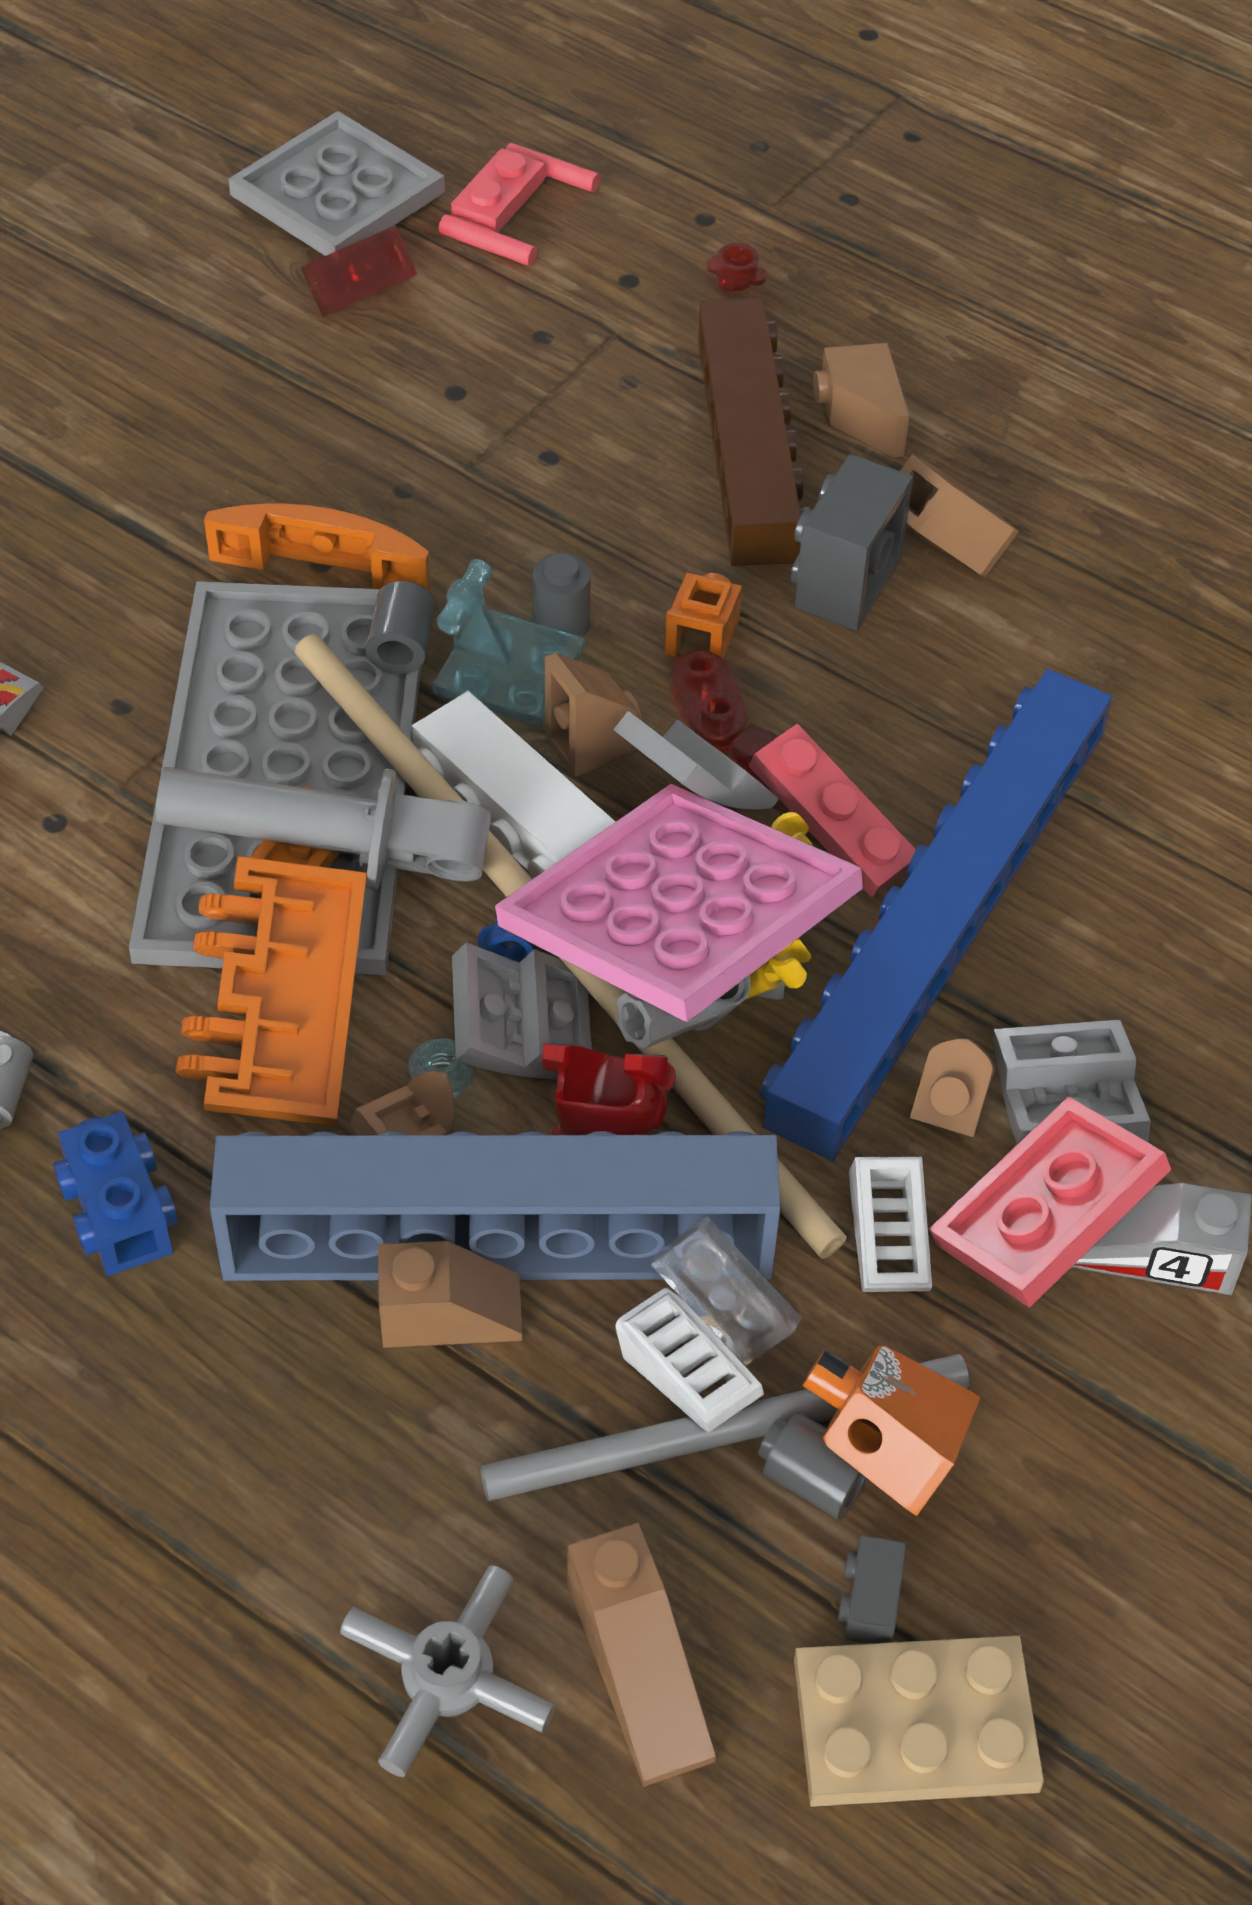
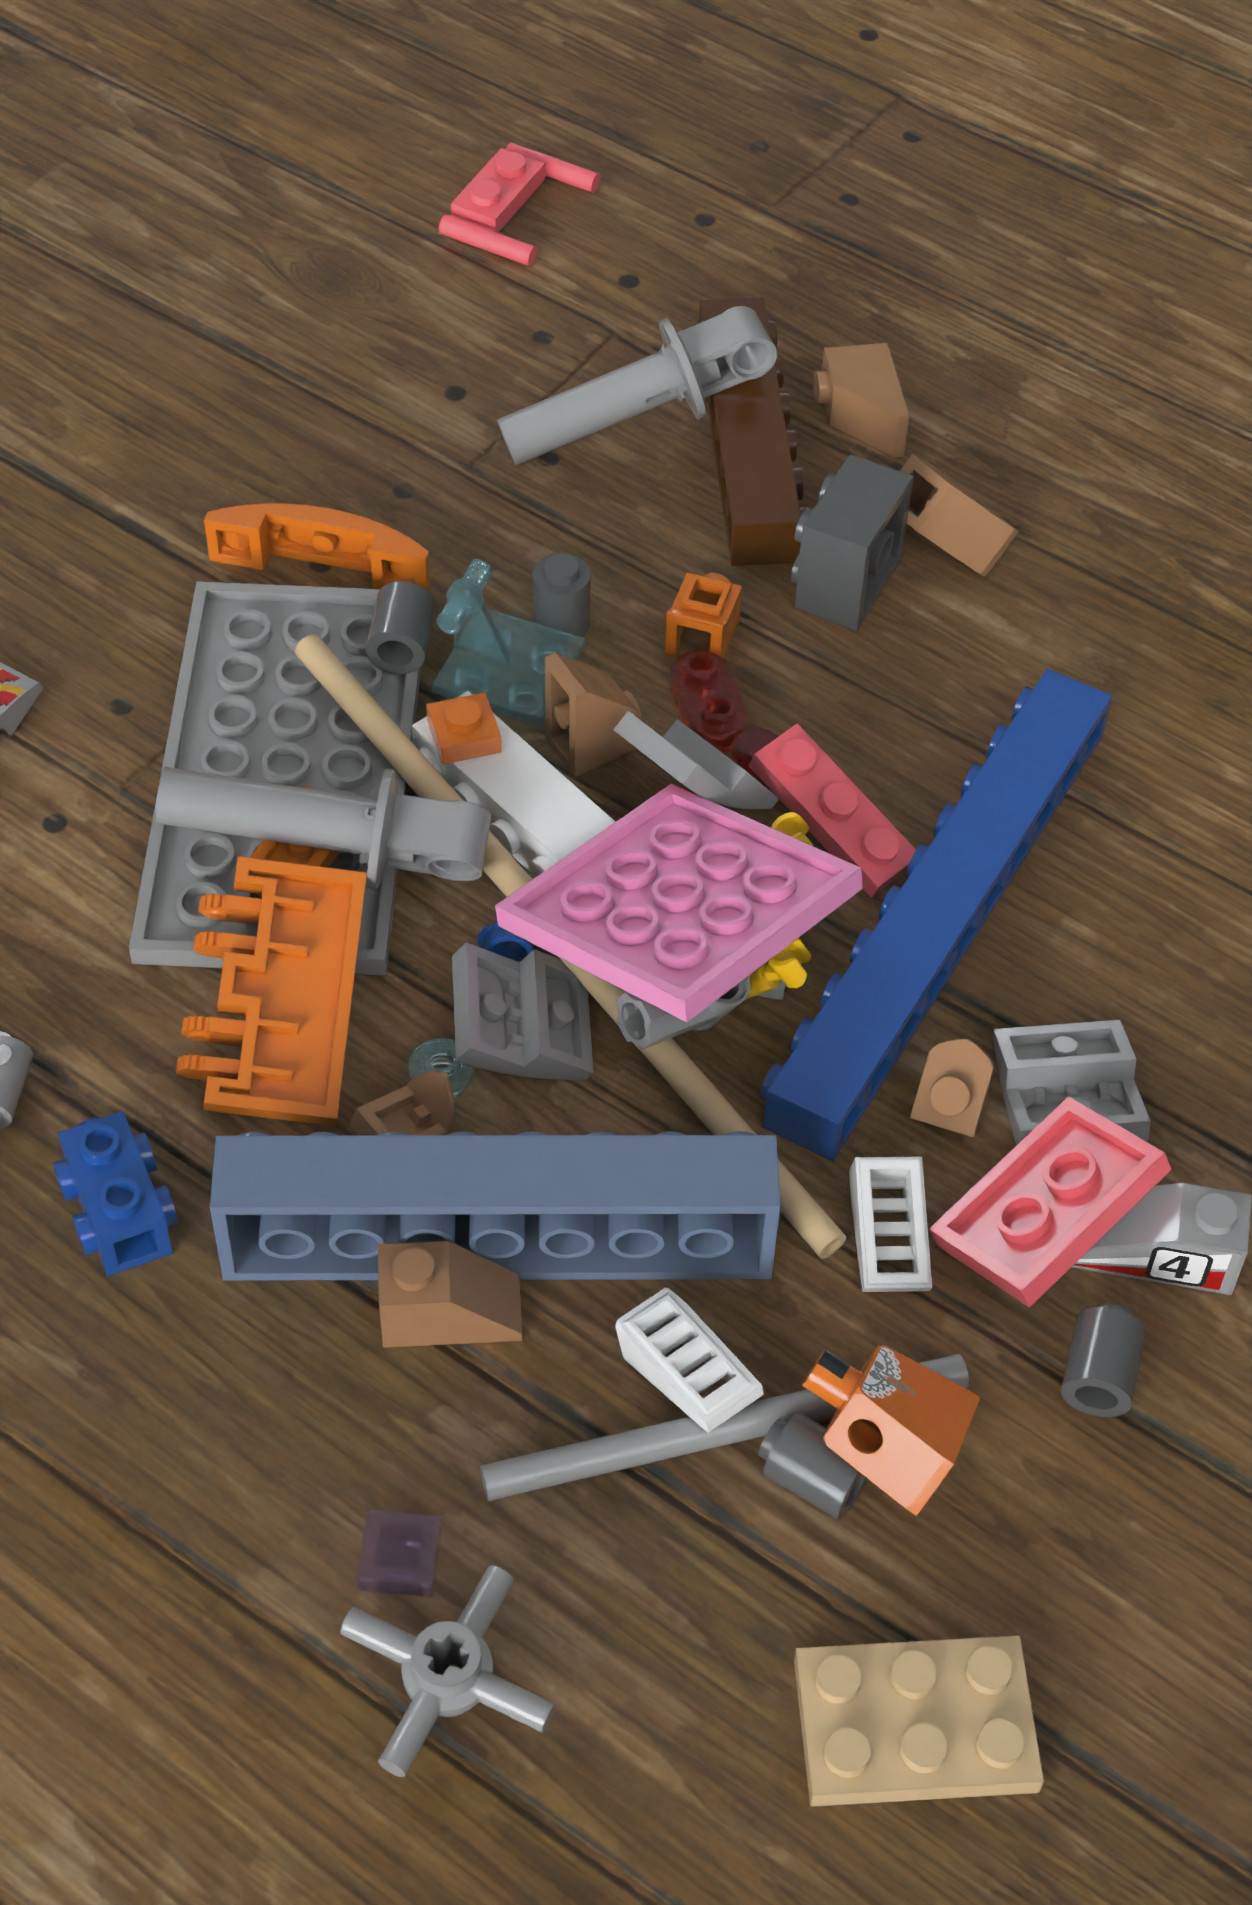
light grey plate [228,111,445,263] -> none
clear red plate [301,225,417,317] -> none
red helmet [541,1043,676,1135] -> none
medium nougat slope [567,1522,716,1787] -> none
clear plate [651,1216,802,1366] -> none
clear red plate [707,243,767,292] -> none
dark grey piece [838,1535,906,1644] -> none
none -> clear purple plate [357,1510,442,1597]
none -> orange plate [426,692,502,765]
none -> light grey piece [496,306,777,466]
none -> dark grey brick [1061,1303,1146,1417]

